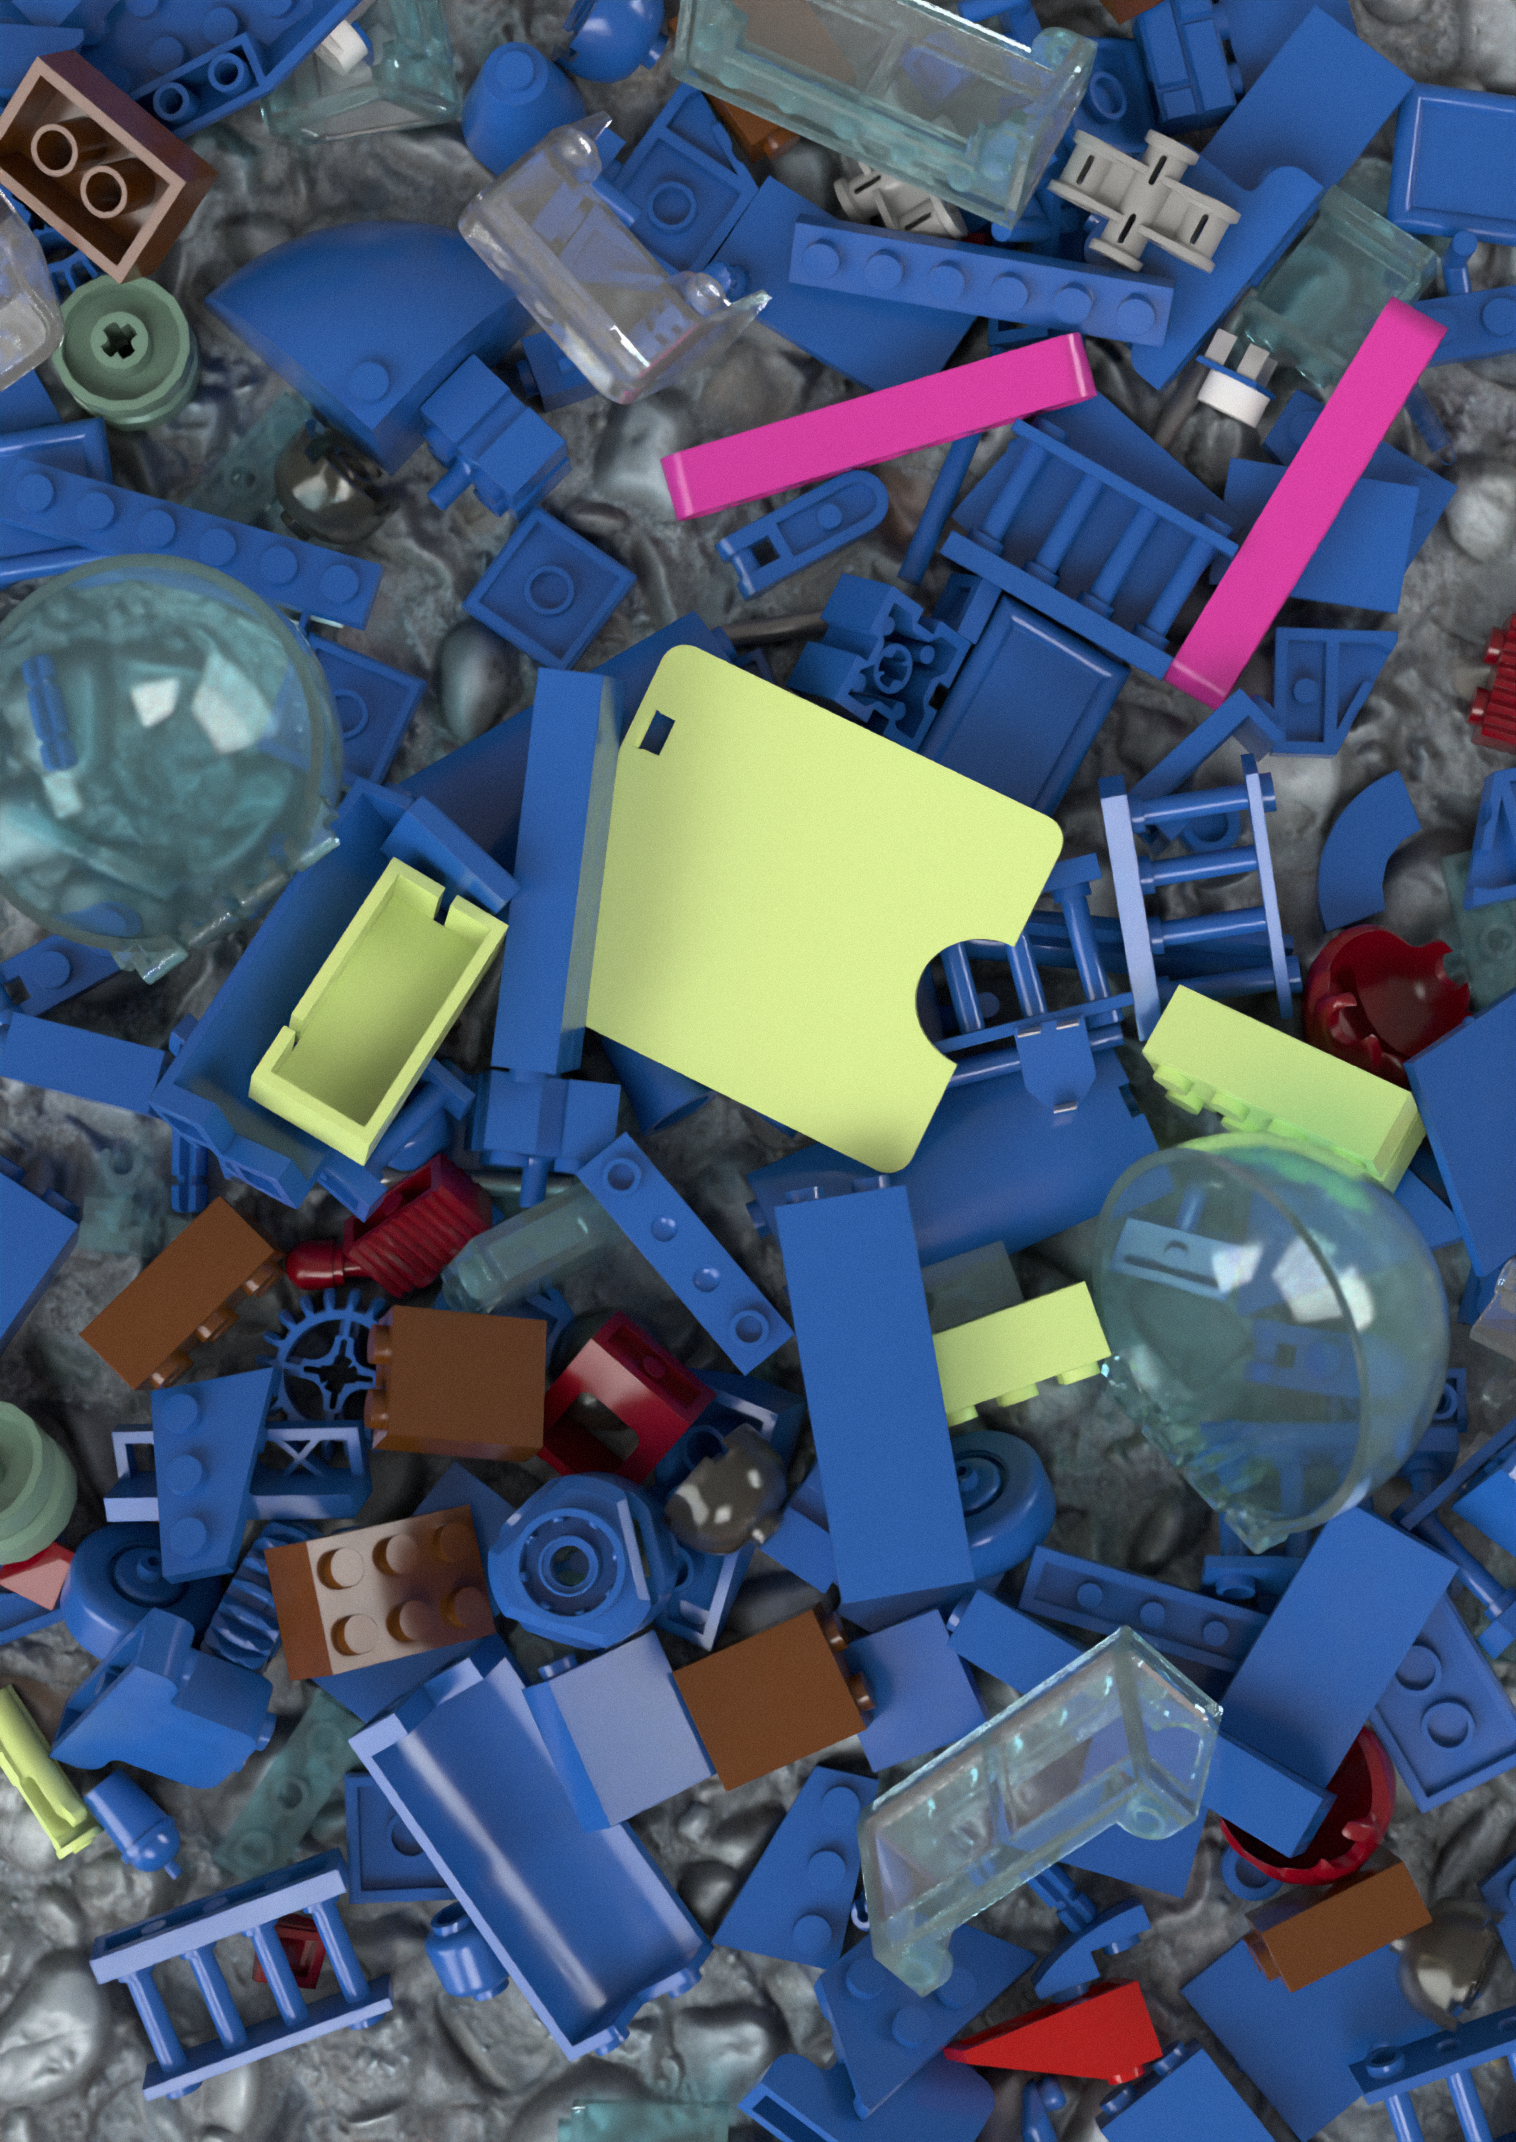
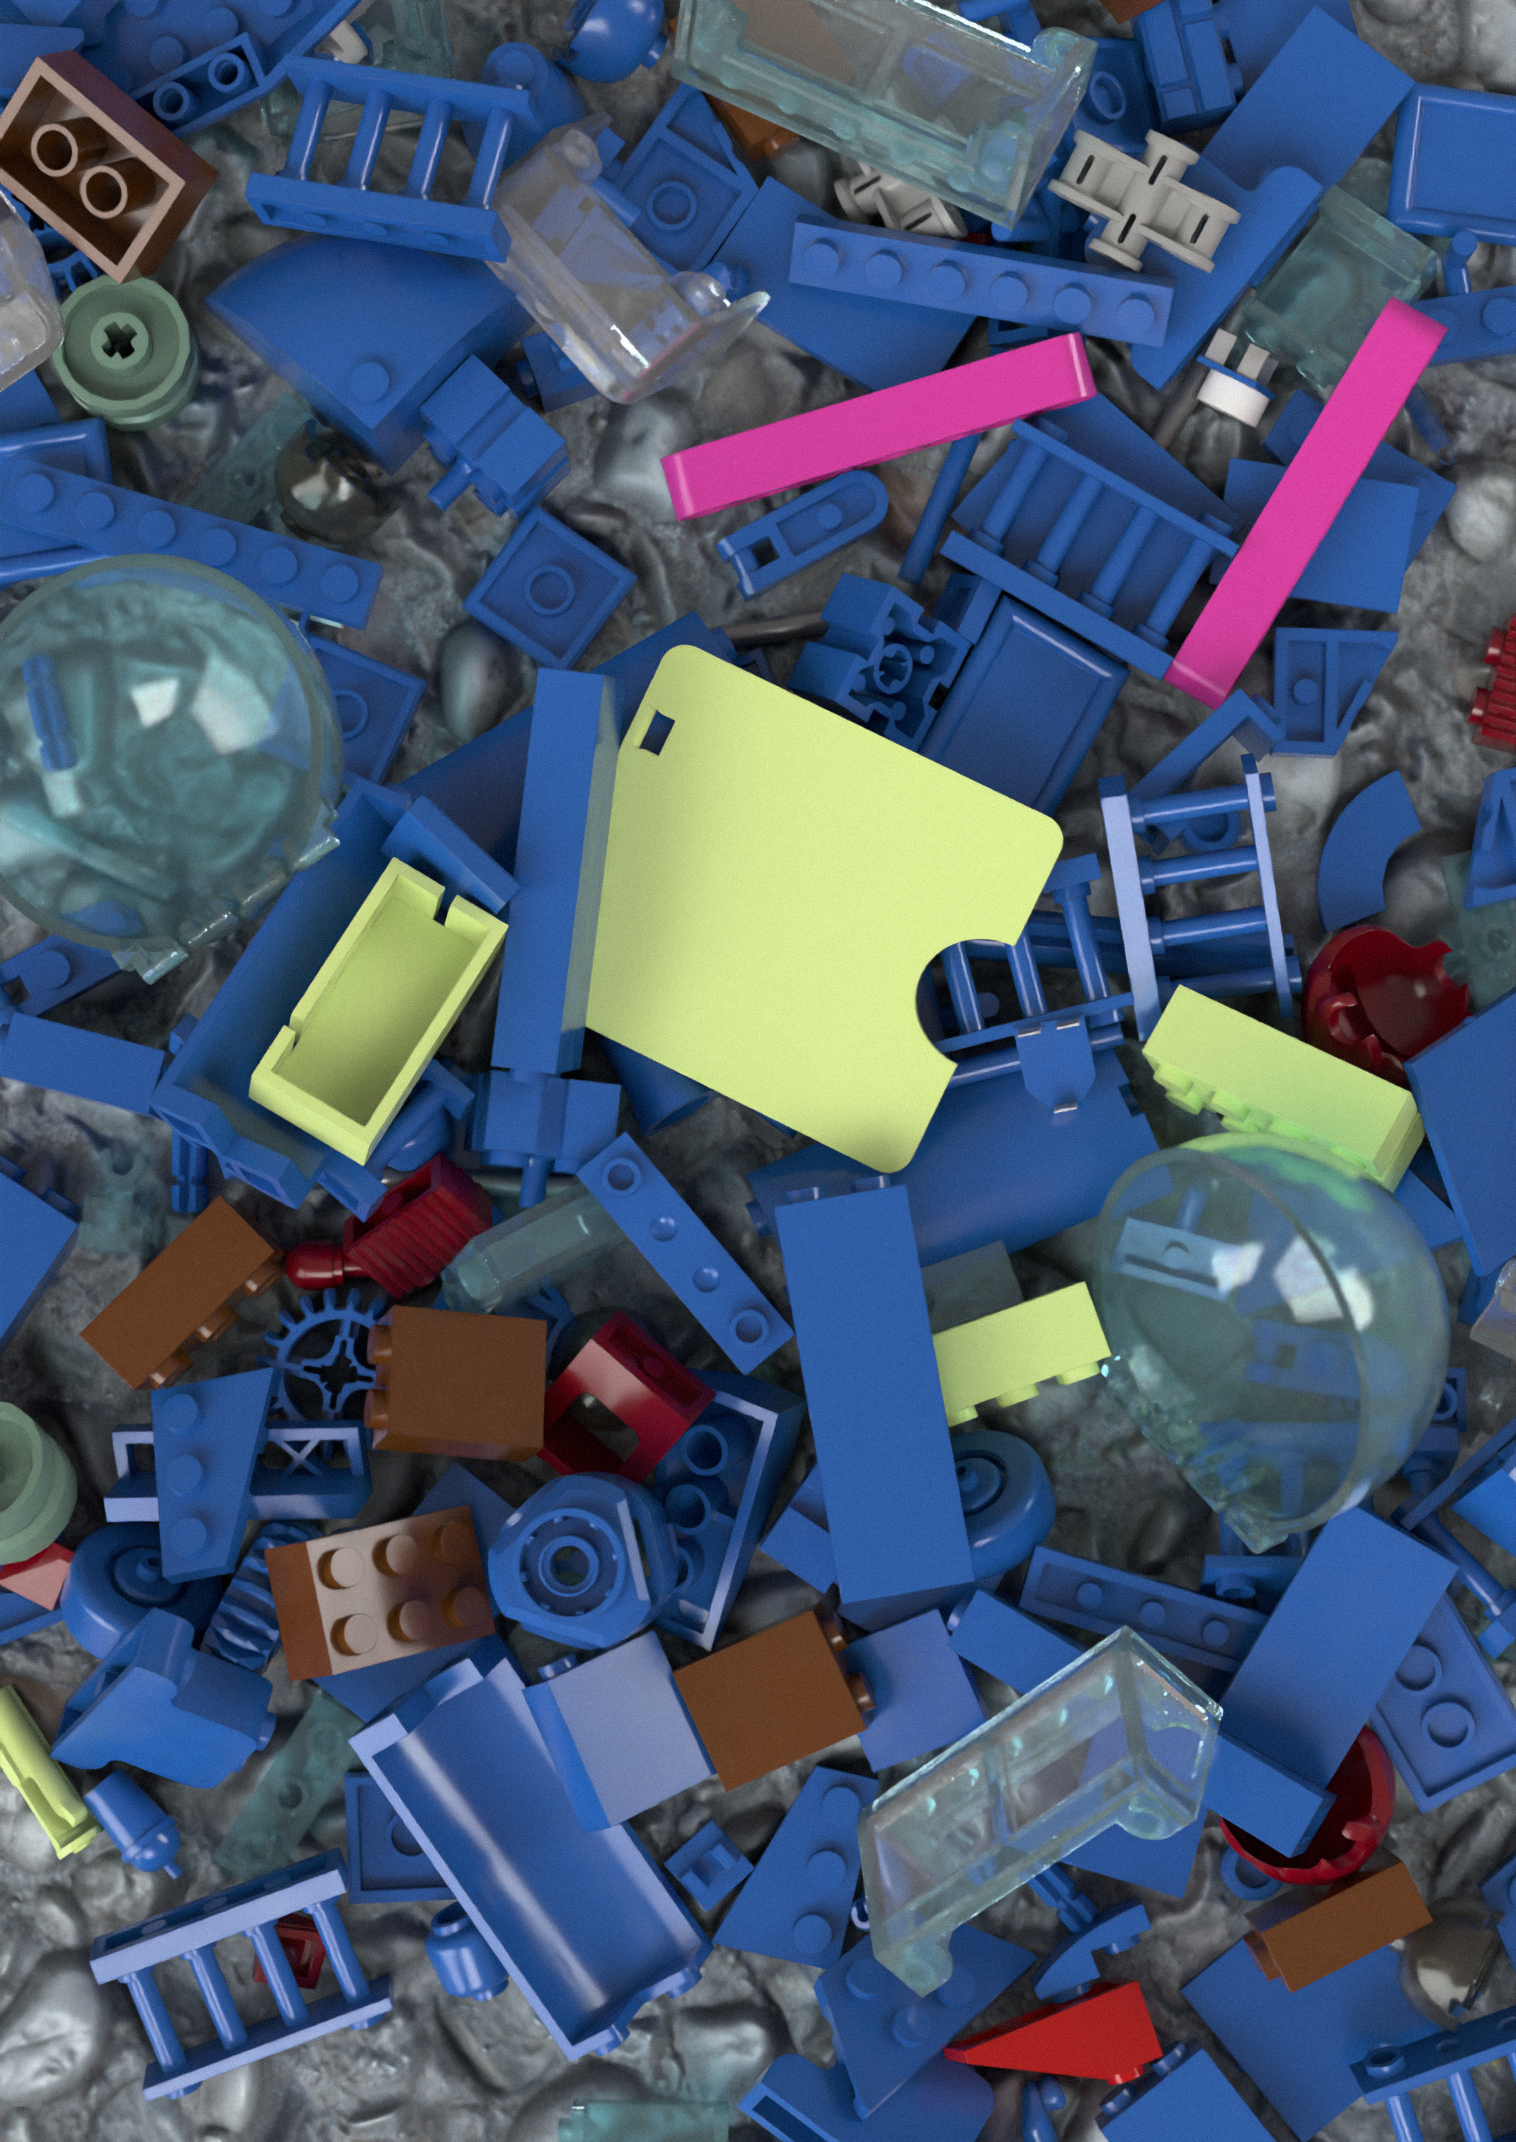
clear smoke cylinder [660,1423,787,1556] -> none
none -> blue fence [244,52,544,264]
none -> blue tile [664,1817,755,1912]

